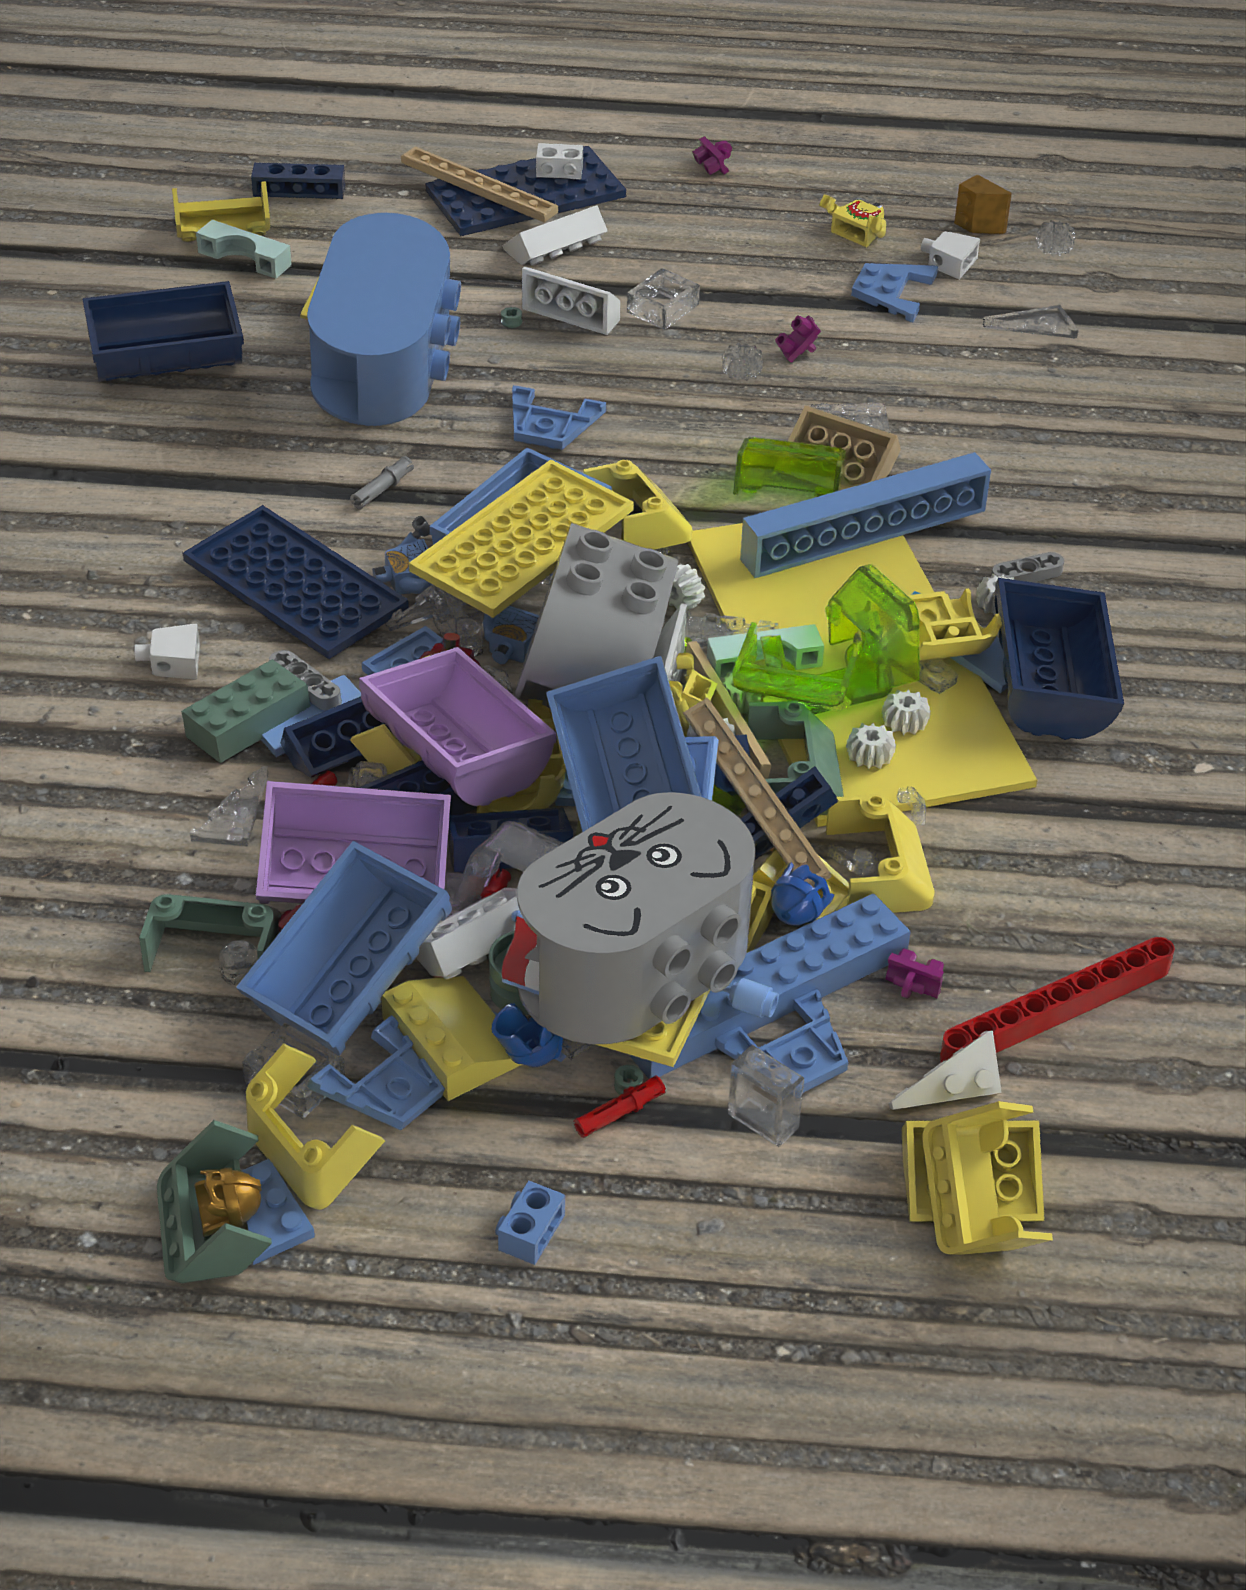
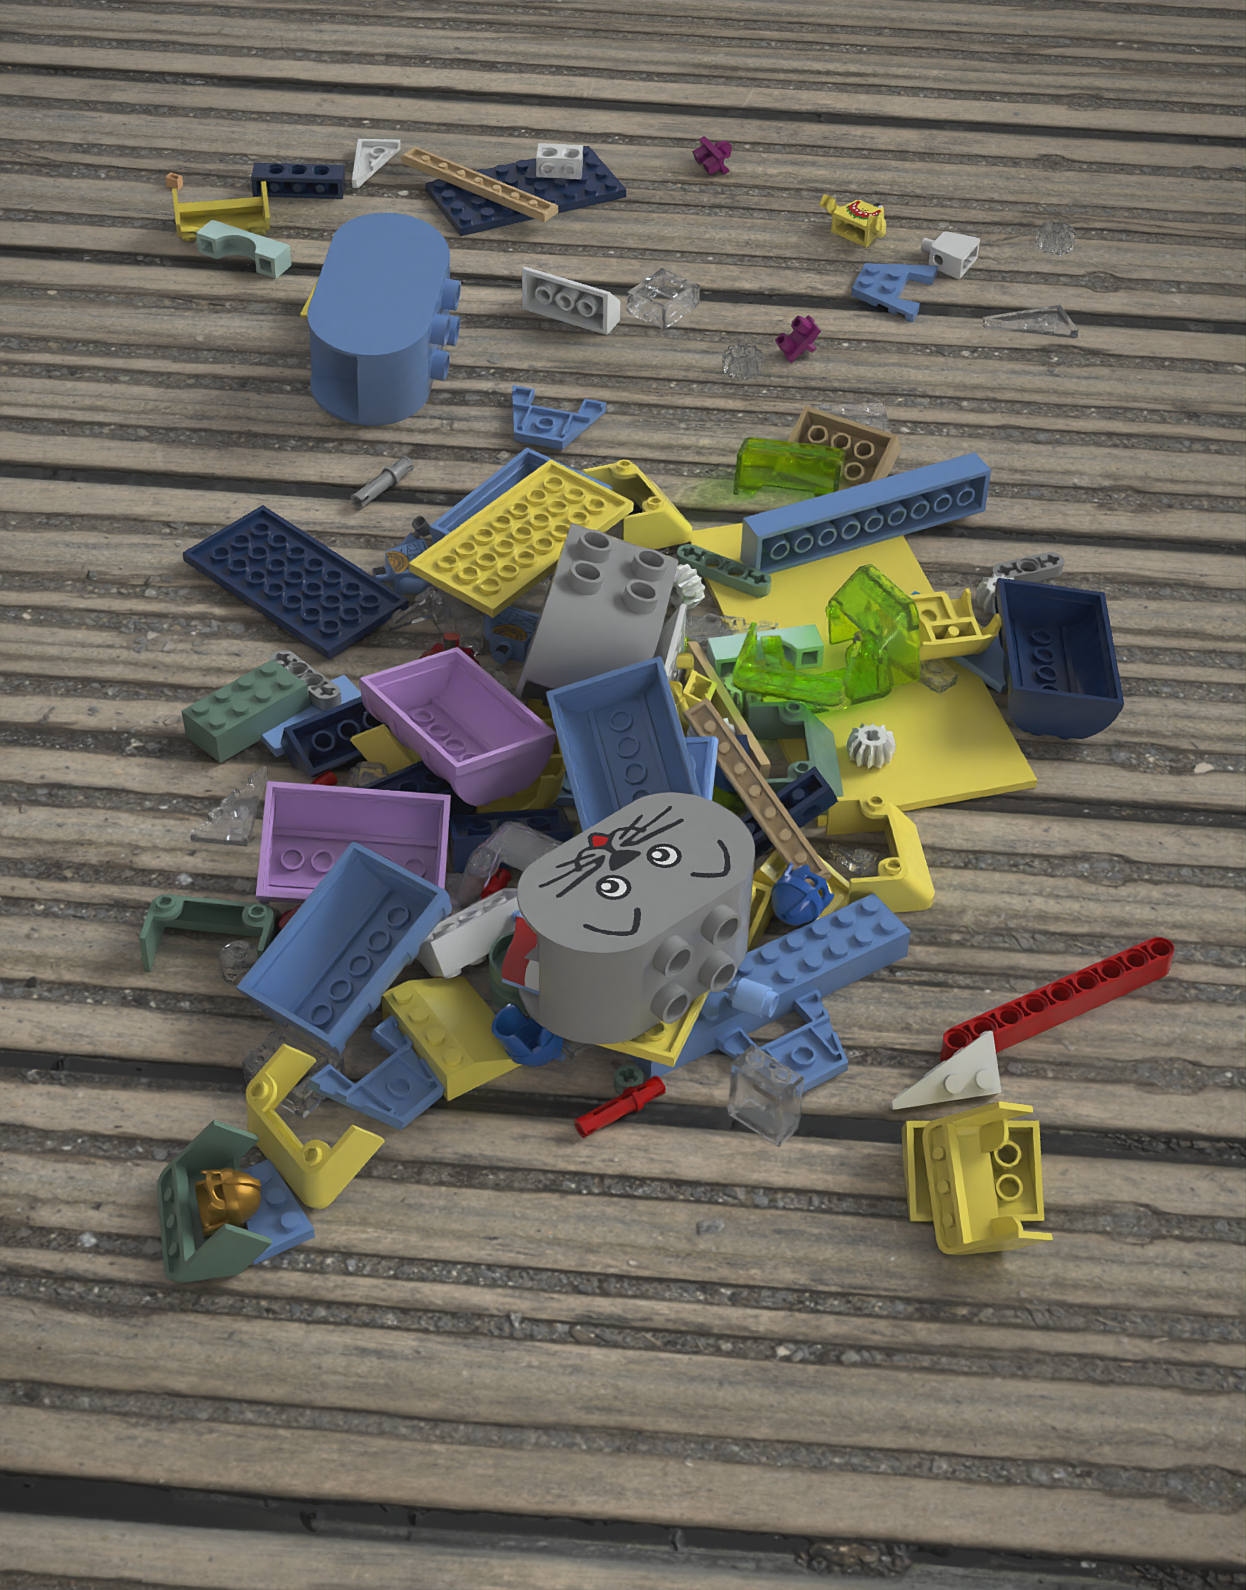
dark blue container [82,281,244,382] -> none
white torso [135,624,200,680] -> none
medium blue wing [362,626,443,675] -> none
medium blue brick [495,1181,565,1265] -> none
sand green bush [501,307,523,328] -> none
white slope [502,205,608,266] -> none
white gear [881,689,931,736] -> none
magenta hips [885,948,944,999] -> none
clear arm [897,786,926,825] -> none
pearl gold slope [954,174,1012,234] -> none
none -> light nougat piece [165,173,183,190]
none -> white wing [352,139,401,188]
none -> sand green beam [677,544,771,597]

